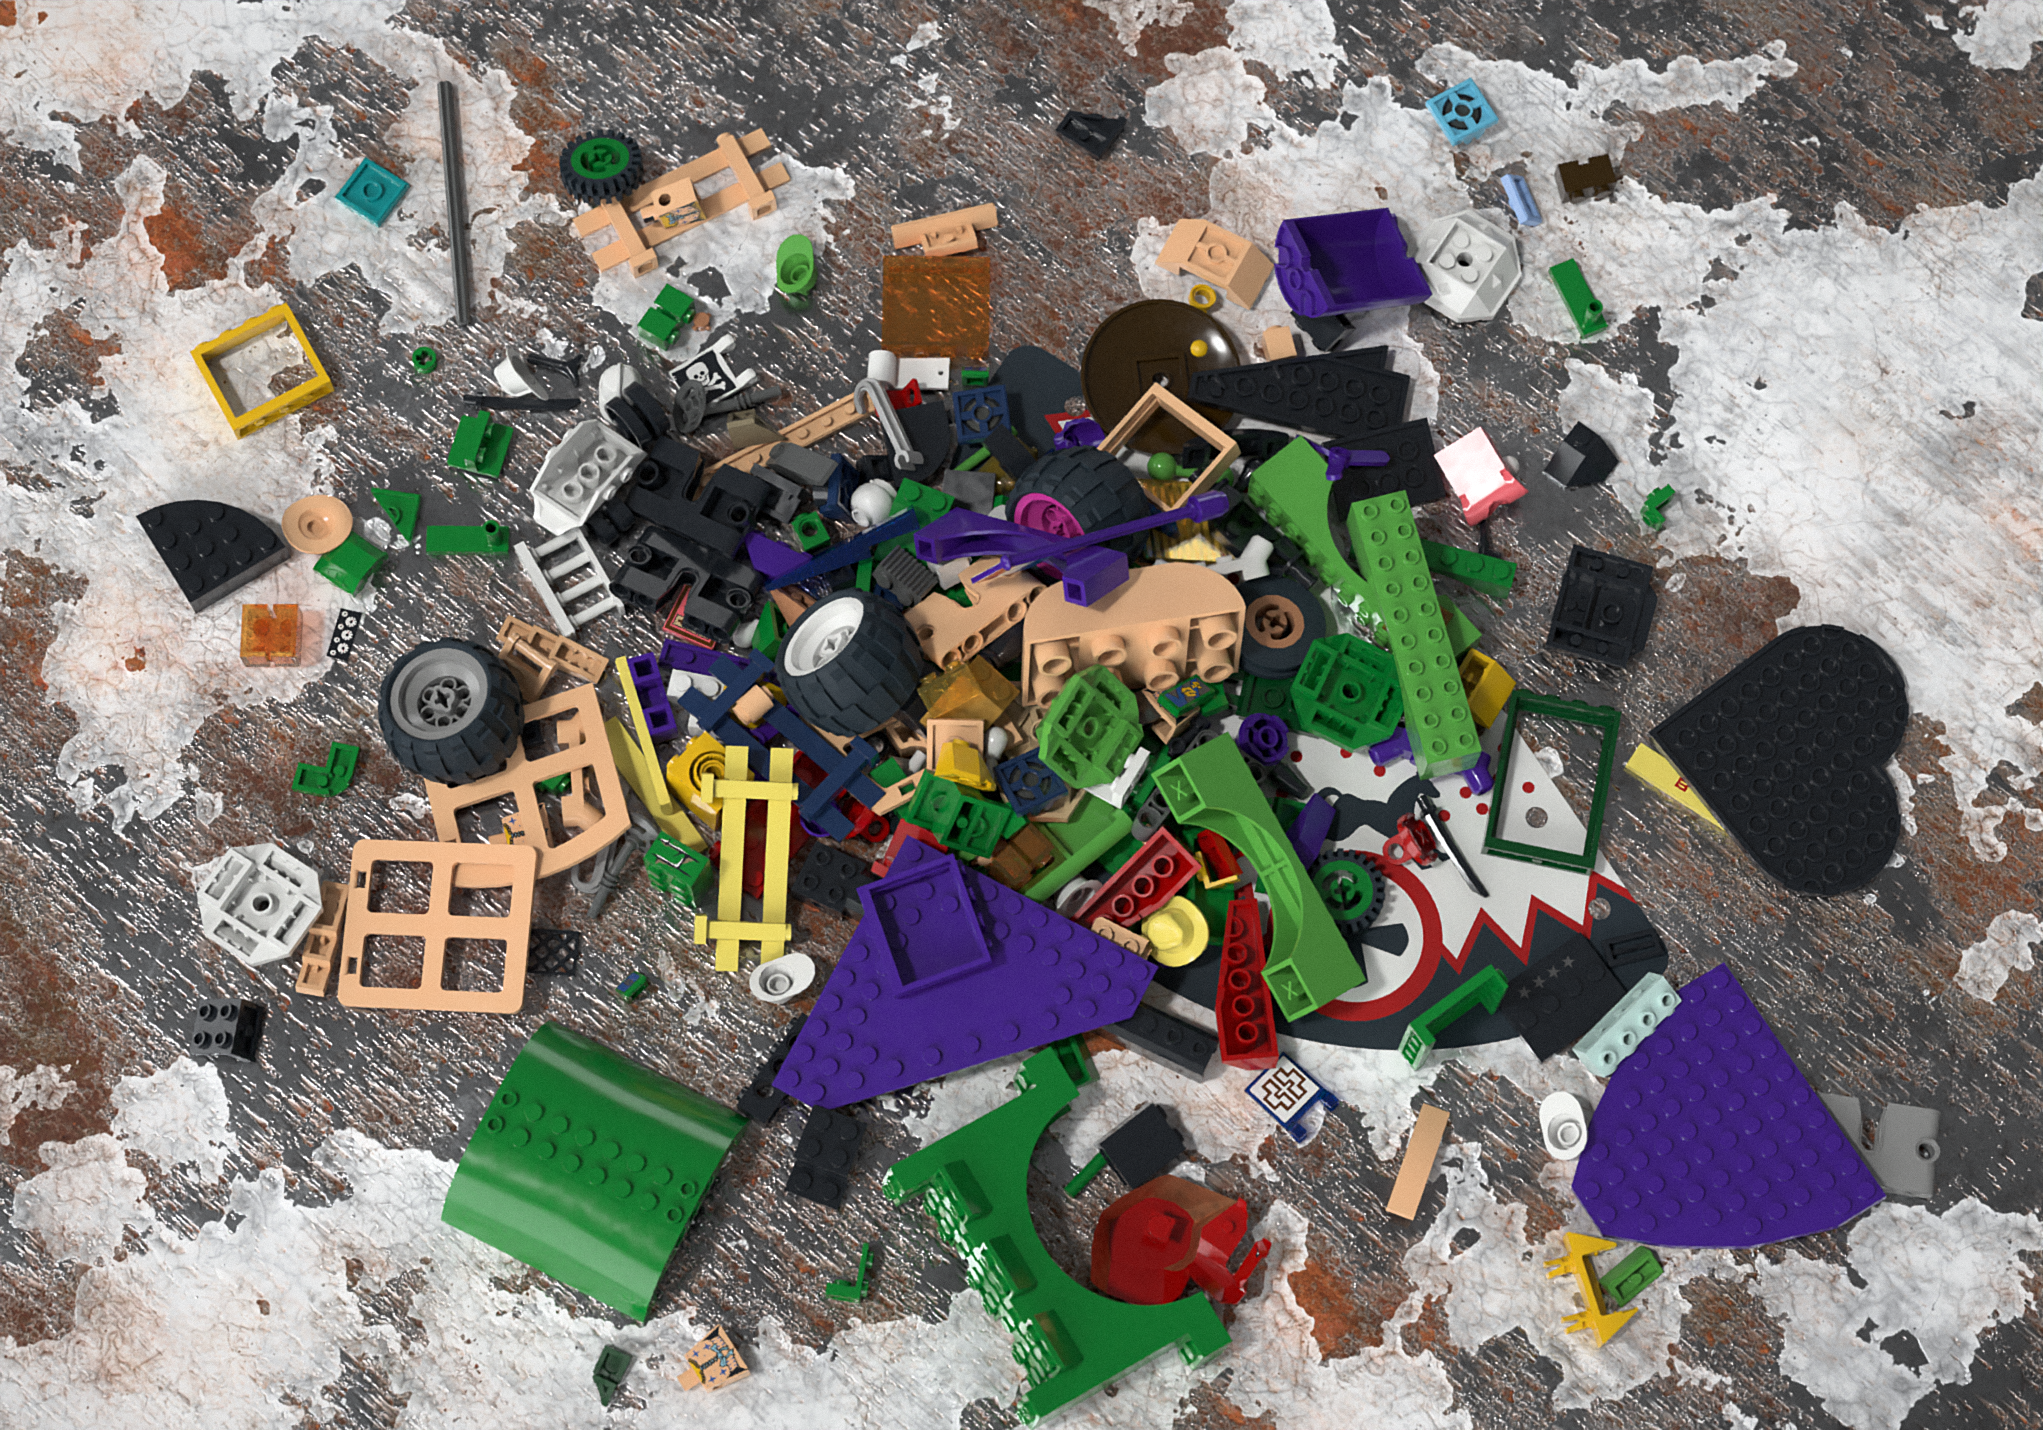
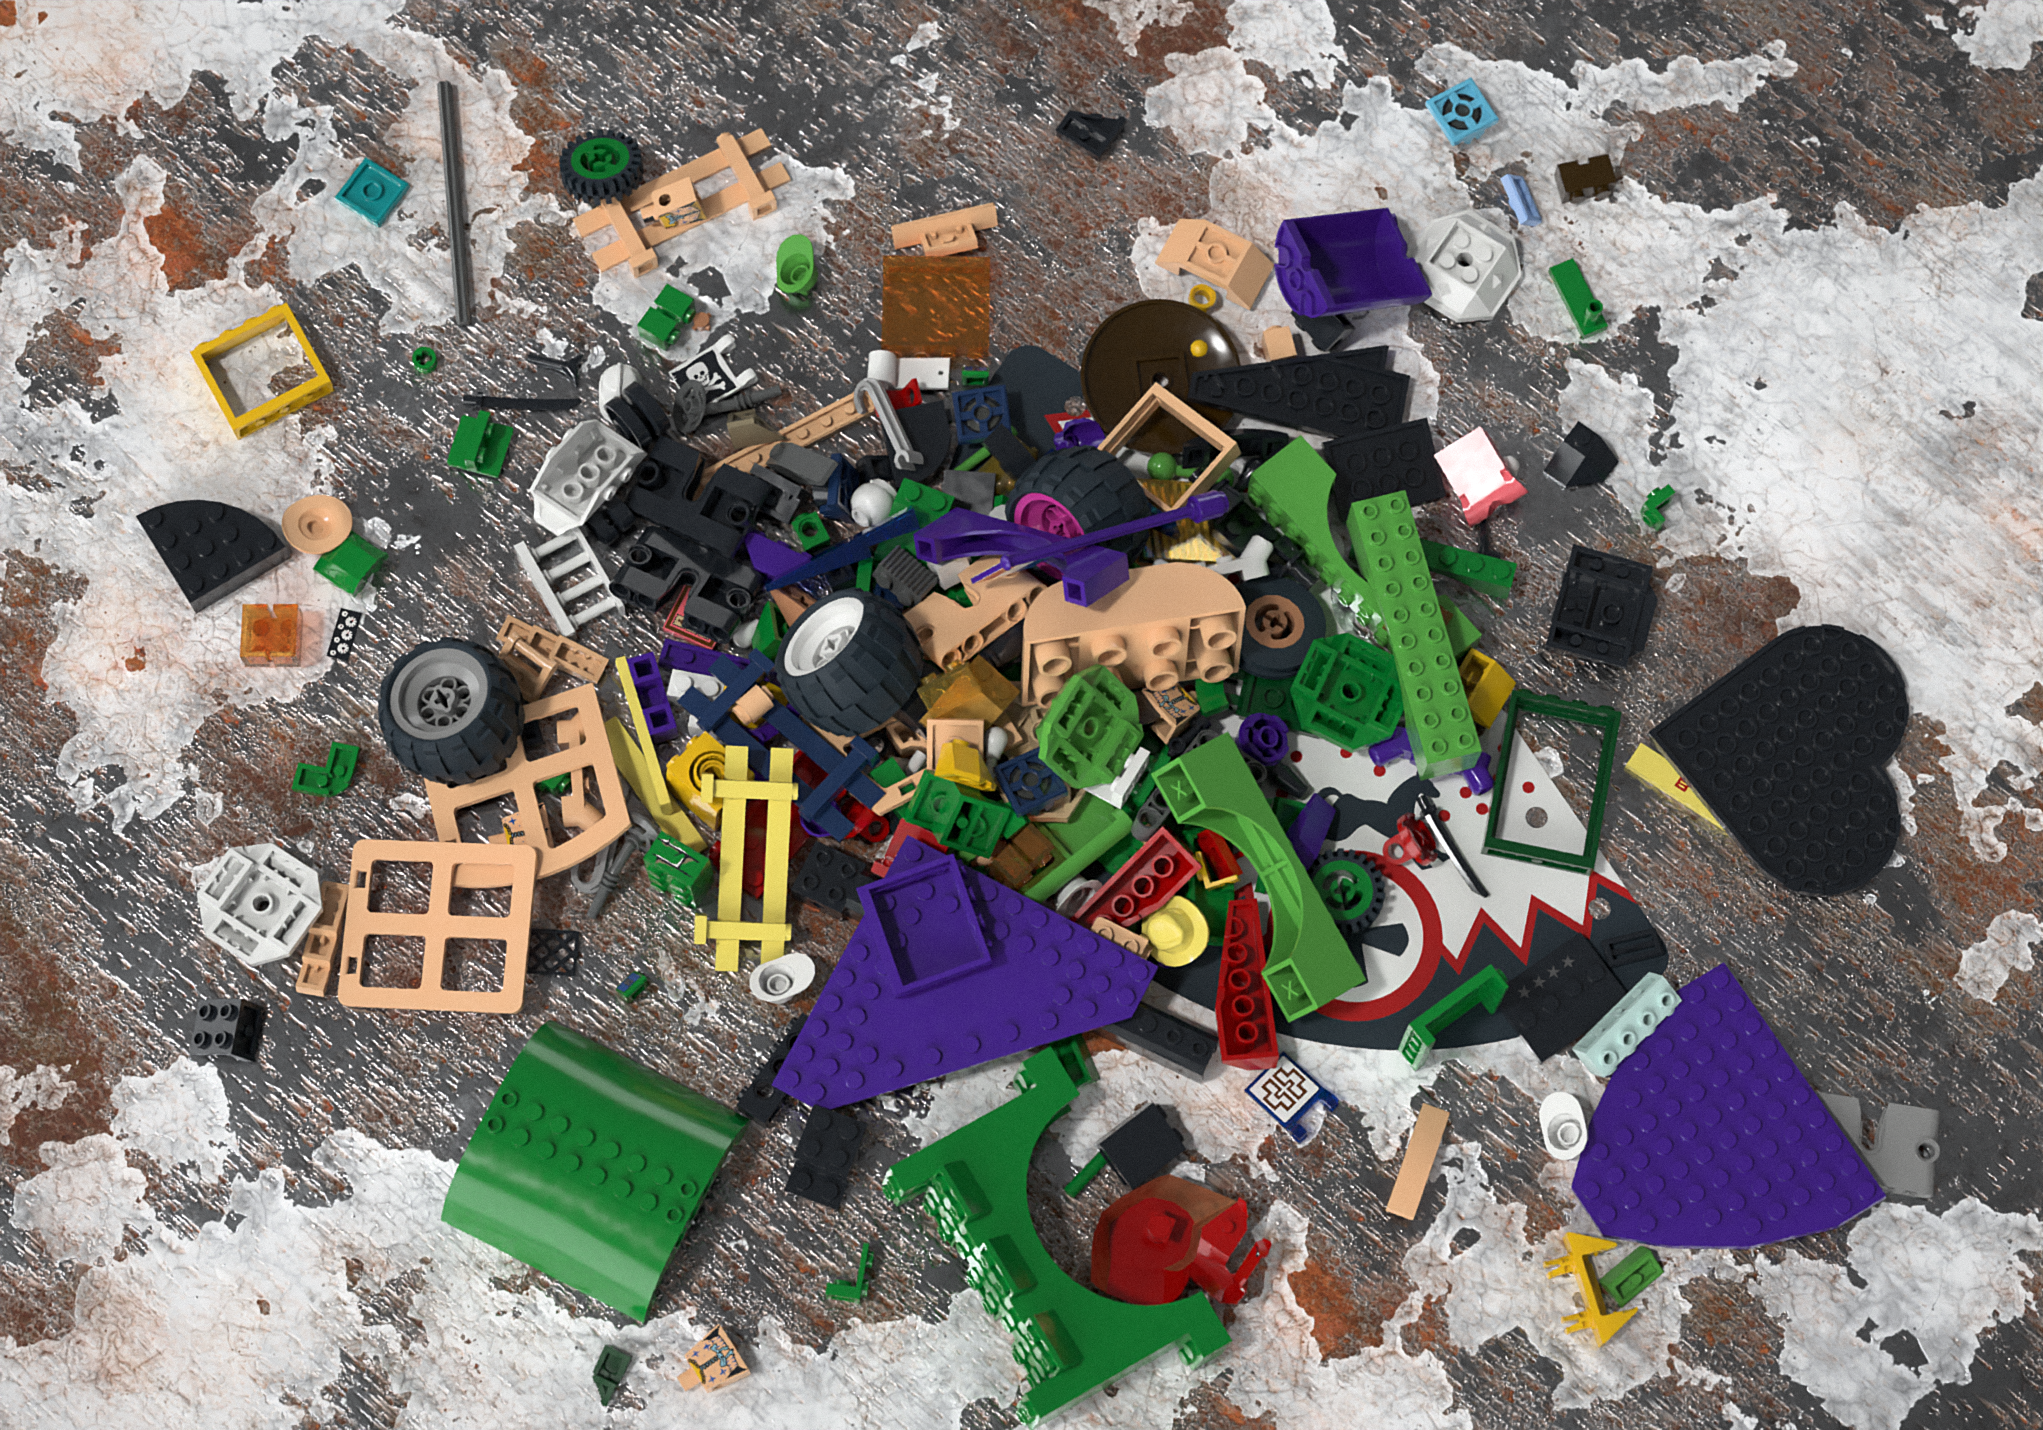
green tile [371,487,422,545] -> none
green piece [426,520,510,556] -> none
white piece [494,348,549,401] -> none
tile [1157,674,1216,718] -> none
dark purple piece [1295,434,1390,481] -> none

